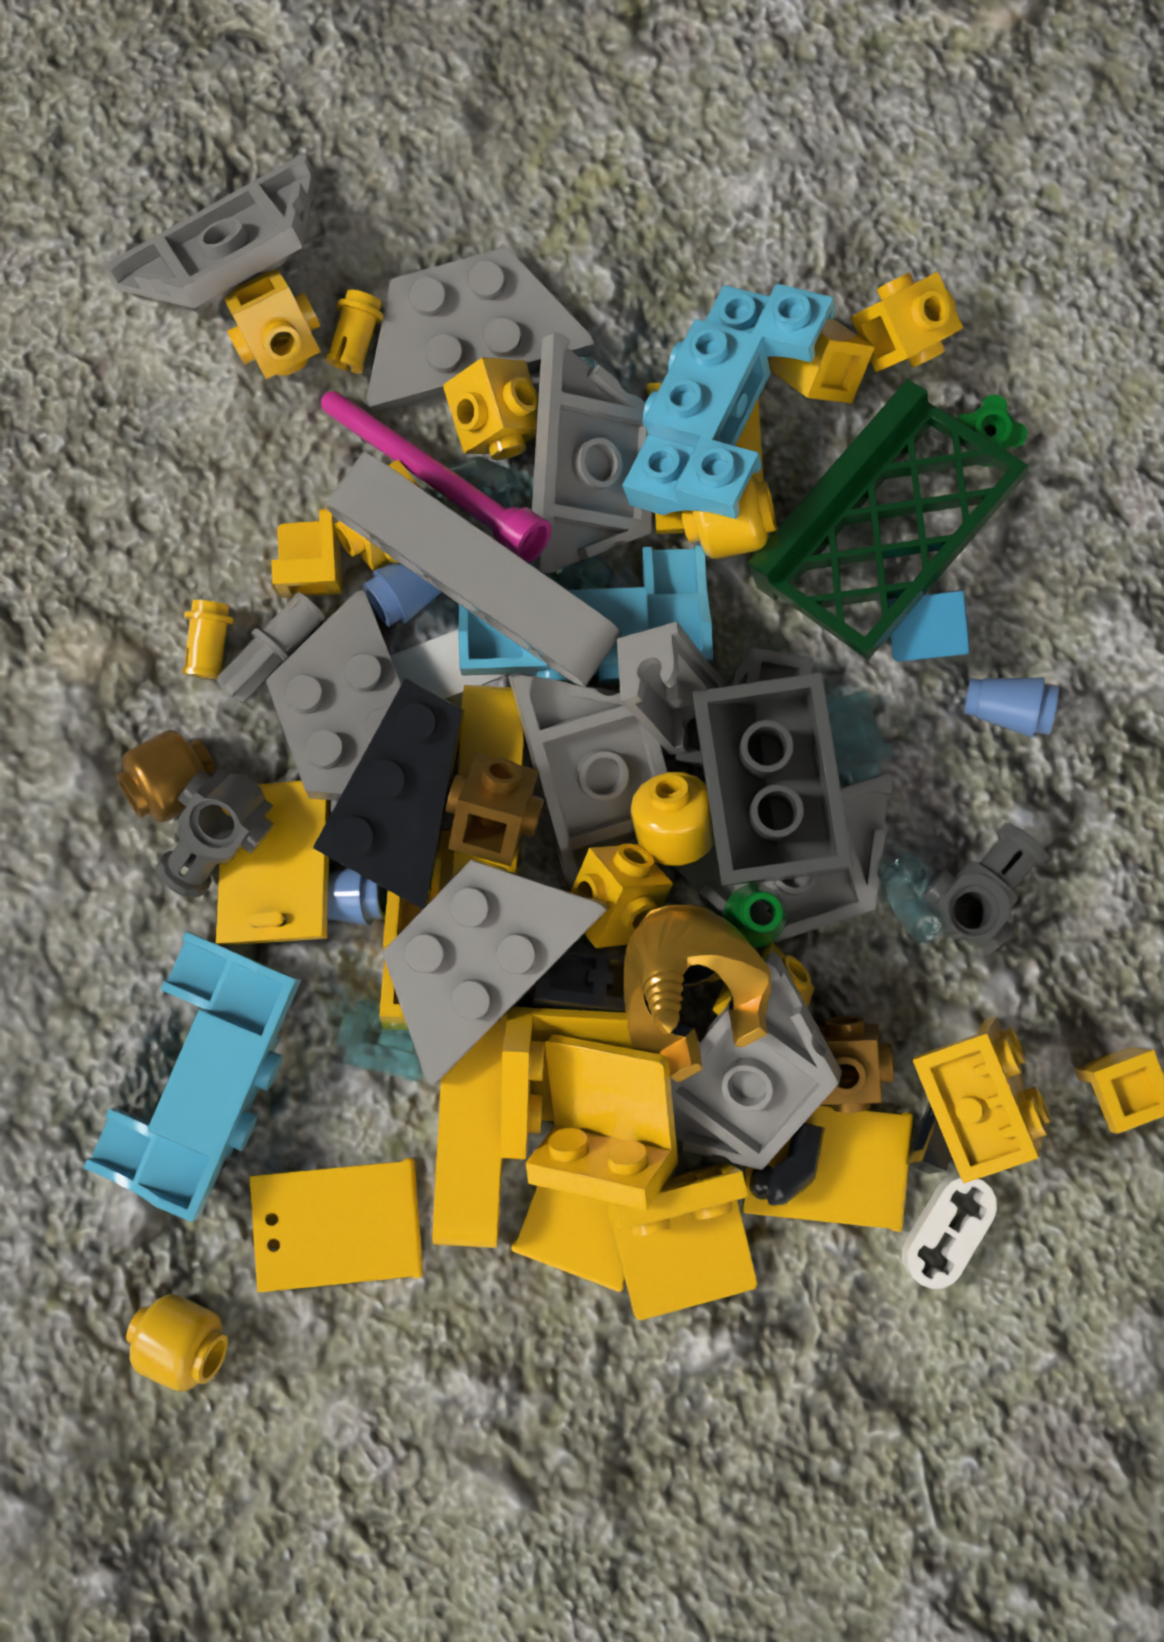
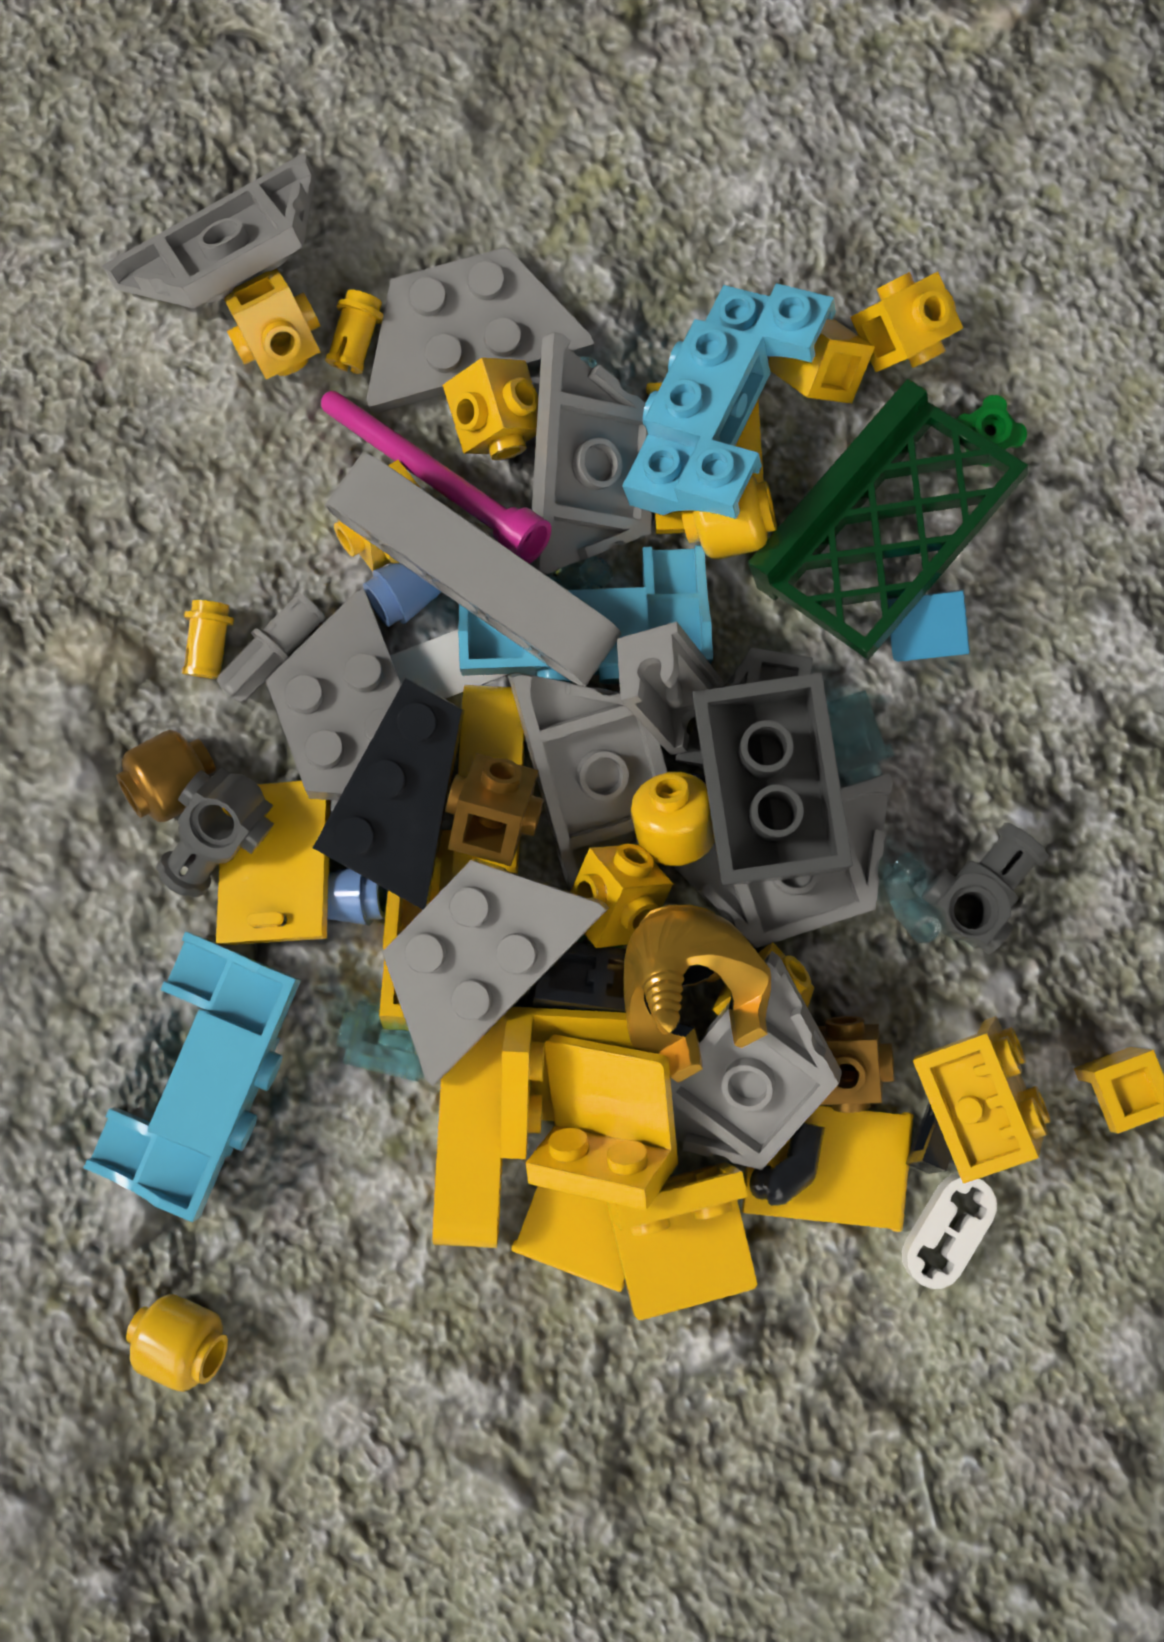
yellow container [249,1157,424,1293] -> none
yellow panel [271,509,343,598] -> none
clear light blue arm [436,456,519,509] -> none
green cone [723,884,787,947] -> none
medium blue cone [964,677,1059,738] -> none

